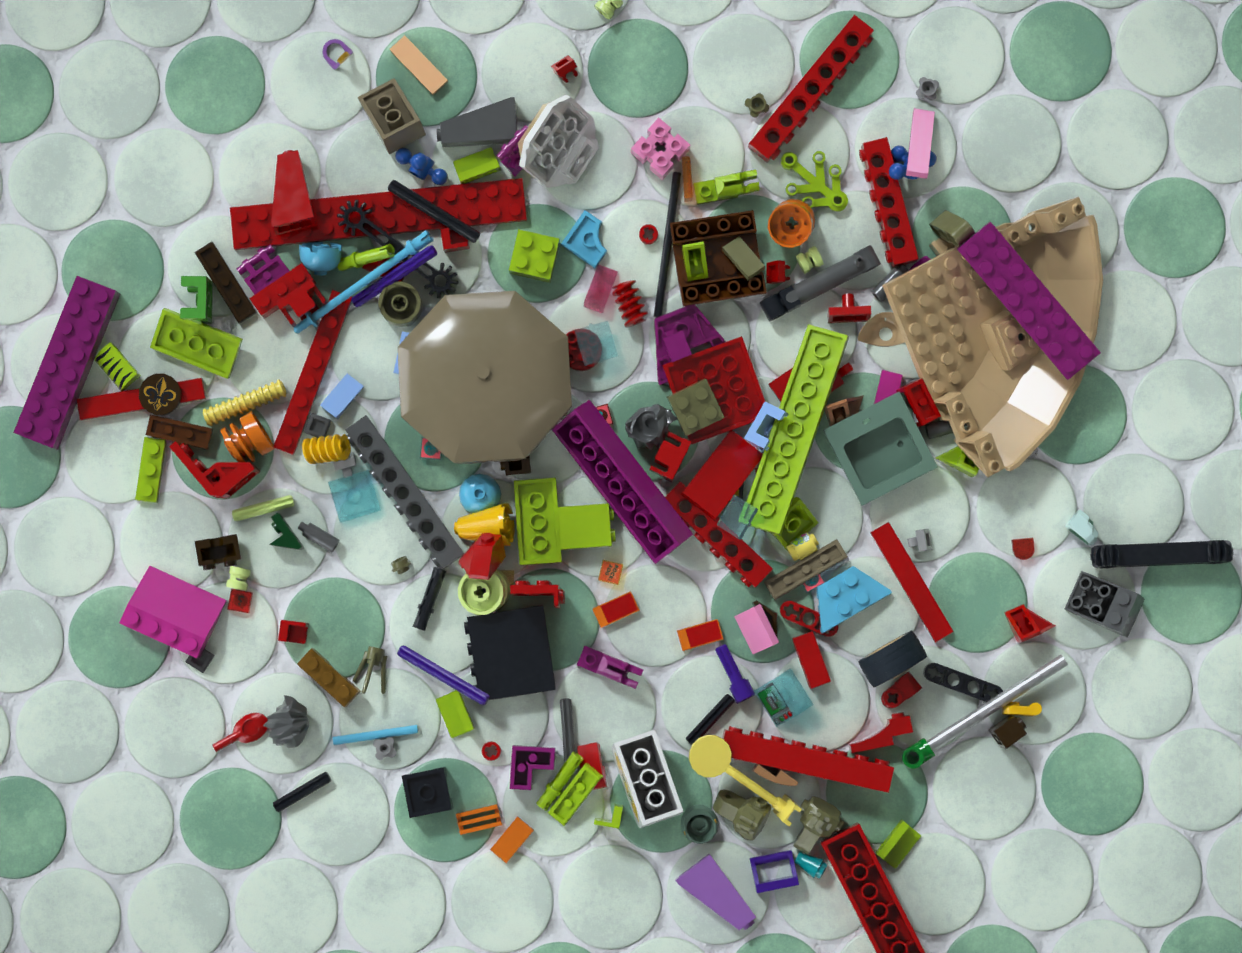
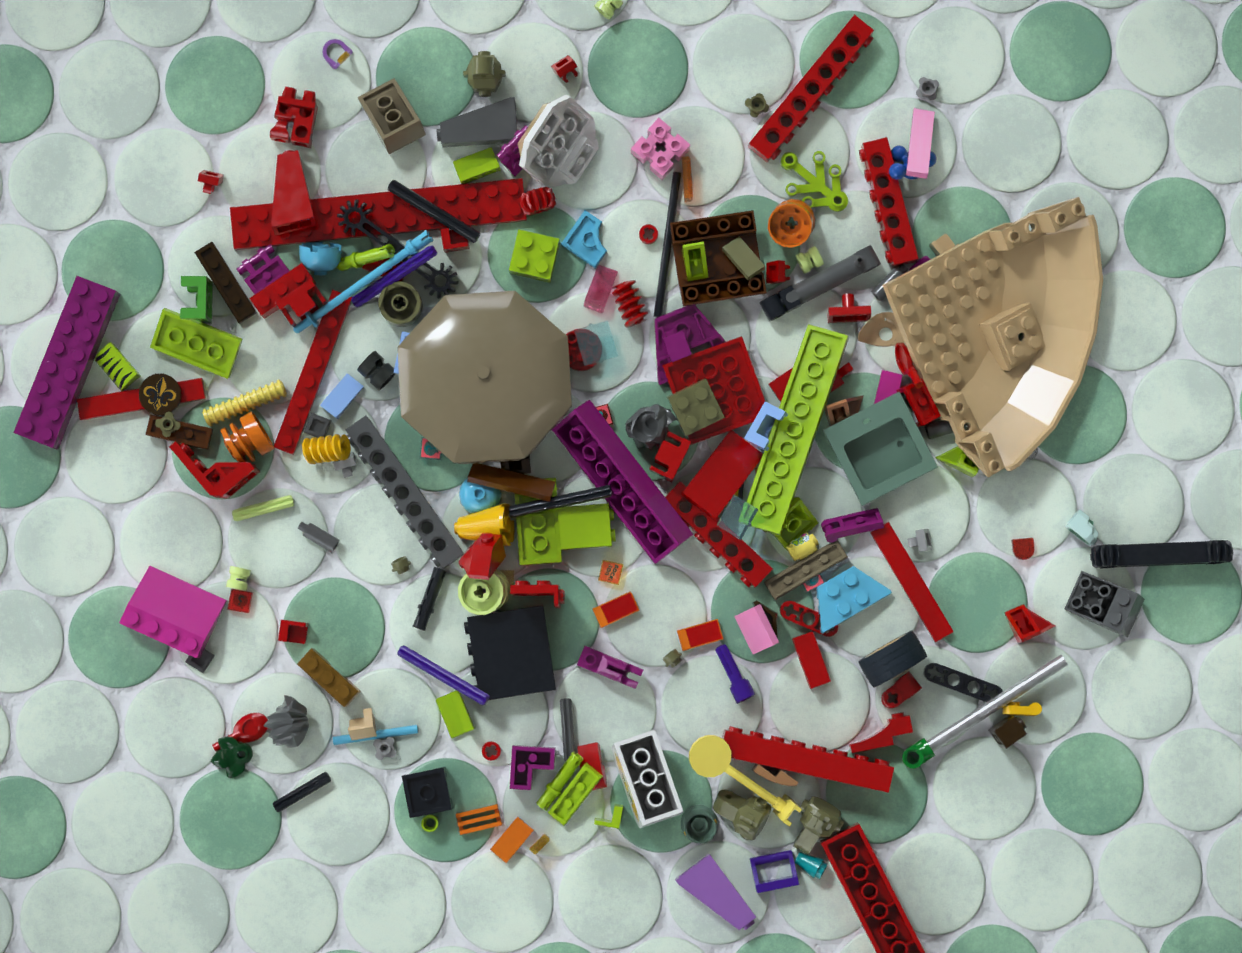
lime plate [135,437,167,503] -> none
dark brown cylinder [195,534,241,570] -> none
dark green slope [269,512,304,550] -> none
clear light blue plate [328,470,381,523] -> none
olive plant [353,646,388,694] -> none
light nougat tile [390,35,448,95] -> none
blue piece [395,148,448,185] -> none
black axle [686,694,735,745] -> none
lime plate [693,169,760,205] -> none
clear light blue slope [754,668,814,727] -> none
lime panel [875,820,921,868] -> none
olive beam [929,210,975,247] -> none
magenta brick [957,221,1101,380] -> none
none -> olive plate [155,412,181,437]
none -> red tile [198,170,224,194]
none -> dark green plate [211,736,253,778]
none -> red hips [270,87,318,148]
none -> tan panel [348,708,377,740]
none -> pearl dark grey wheel [357,351,395,391]
none -> lime hose [421,814,439,832]
none -> olive piece [463,51,506,97]
none -> reddish brown tile [467,463,555,502]
none -> black axle [509,485,612,518]
none -> red gear [519,187,556,215]
none -> clear yellow tile [529,833,550,854]
none -> olive plate [662,649,682,668]
none -> magenta plate [821,508,884,543]
none -> red piece [895,342,923,389]

